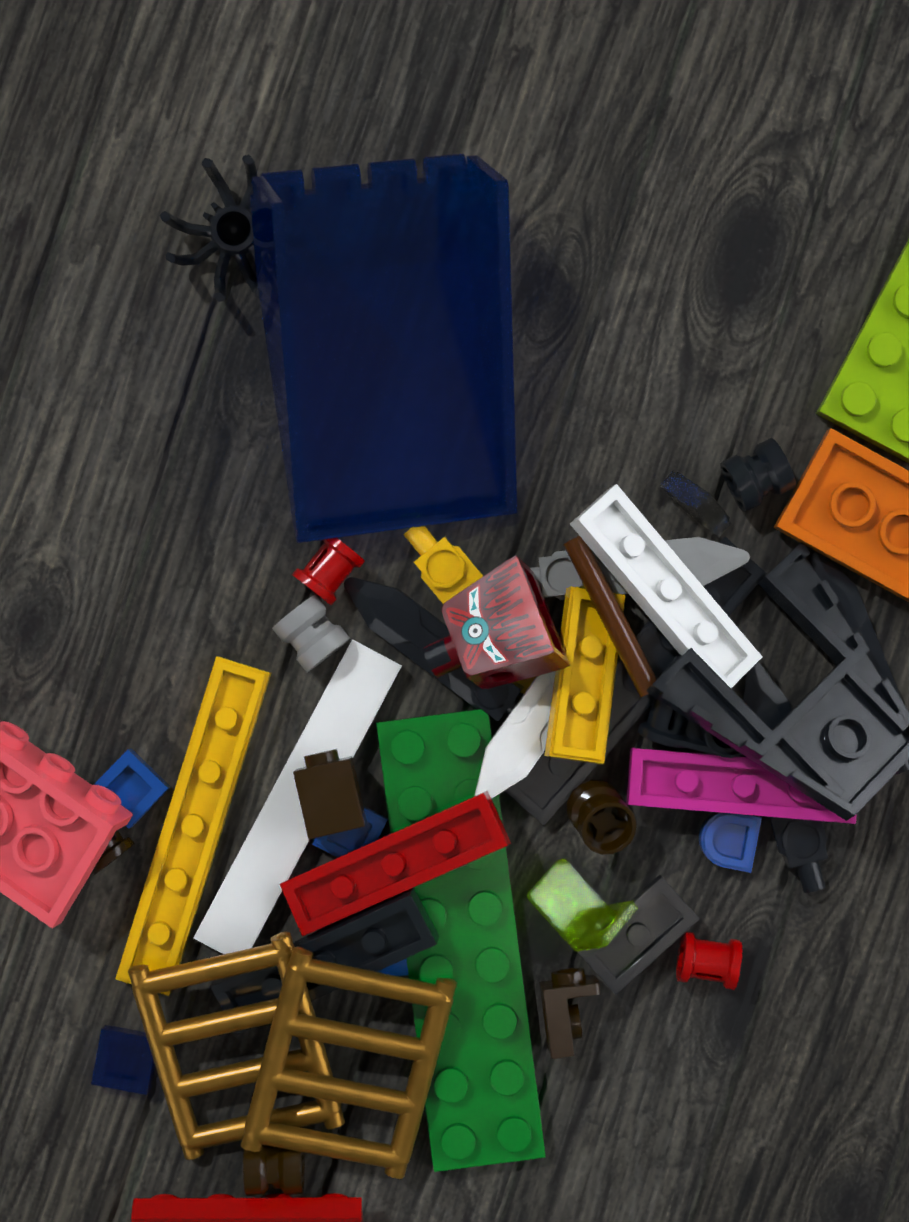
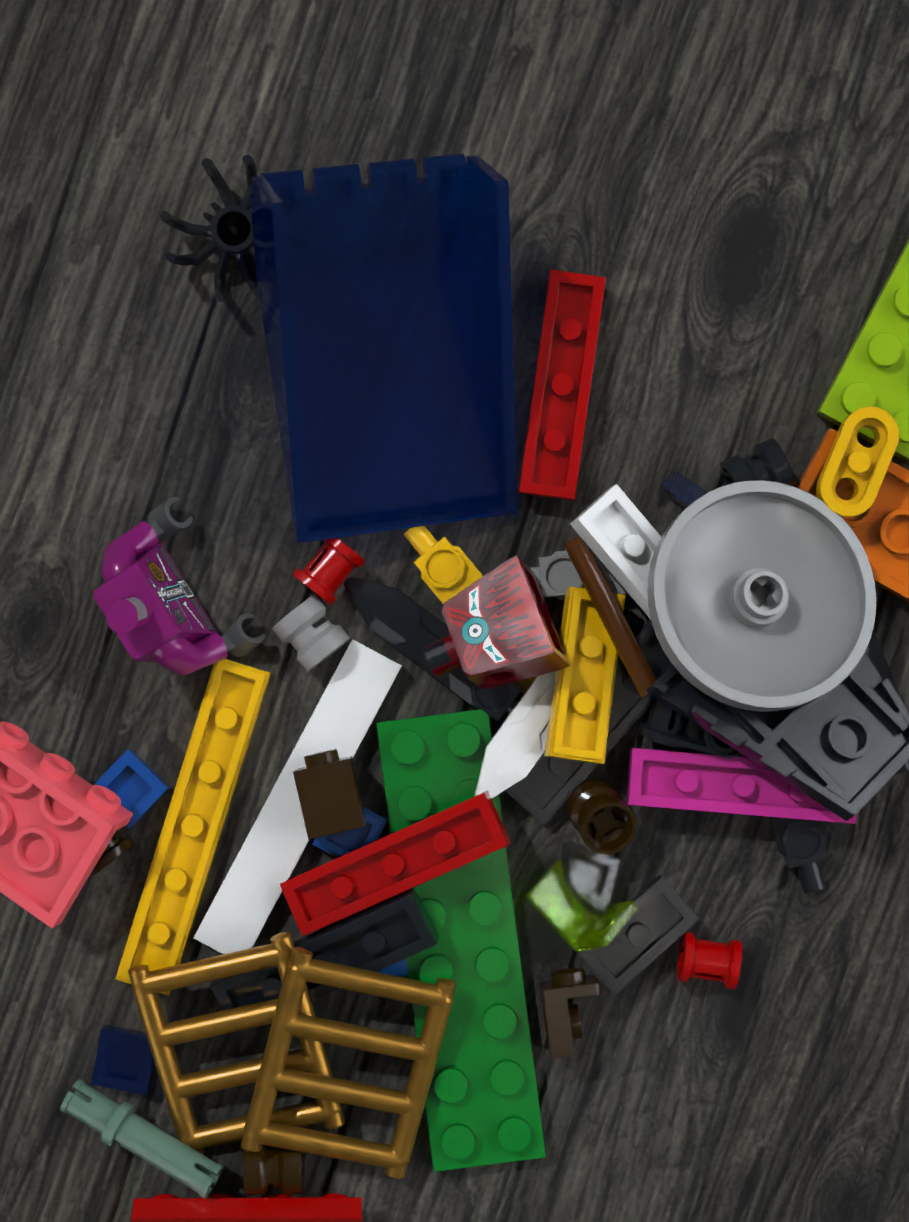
blue tile [699,812,762,873] -> none
none -> sand green pin [60,1079,224,1199]
none -> magenta torso [93,497,265,675]
none -> red plate [518,269,606,501]
none -> clear smoke tile [561,841,620,915]
none -> light grey dish [647,480,876,712]
none -> yellow plate [816,406,899,518]

